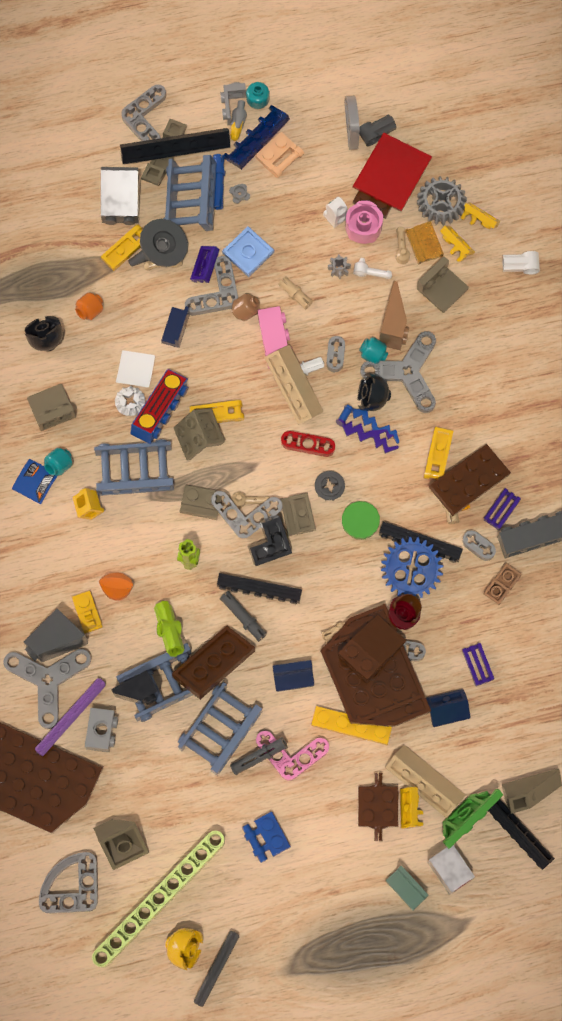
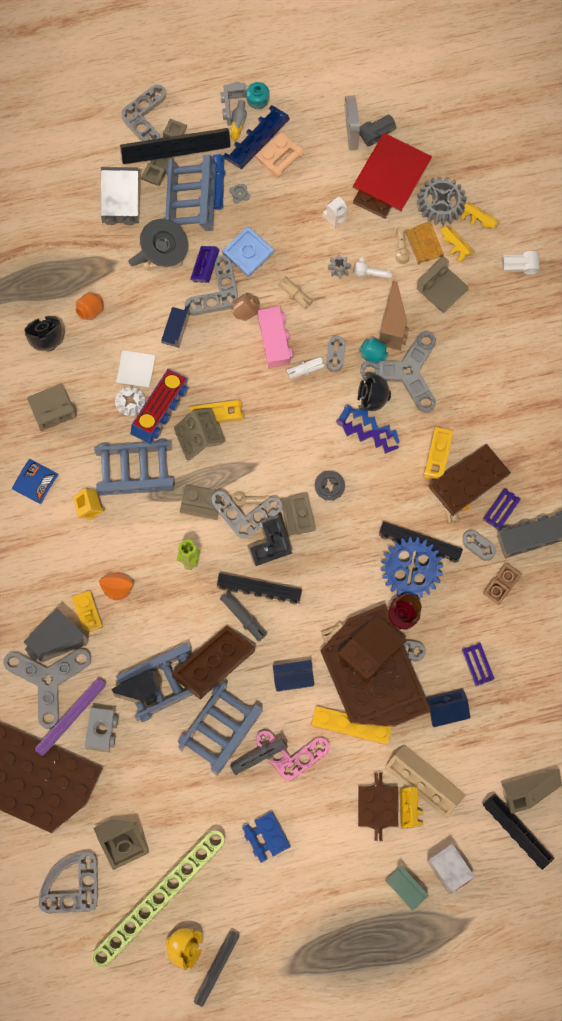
teal head [44,448,72,476] -> none
yellow plate [101,224,143,271] -> none
lime piece [154,601,185,657] -> none
tan panel [264,345,323,425] -> none
red beam [281,431,335,457] -> none
bright green tile [342,501,380,540] -> none
bright pink brick [345,201,383,244] -> none
bright green wing [443,789,503,849] -> none

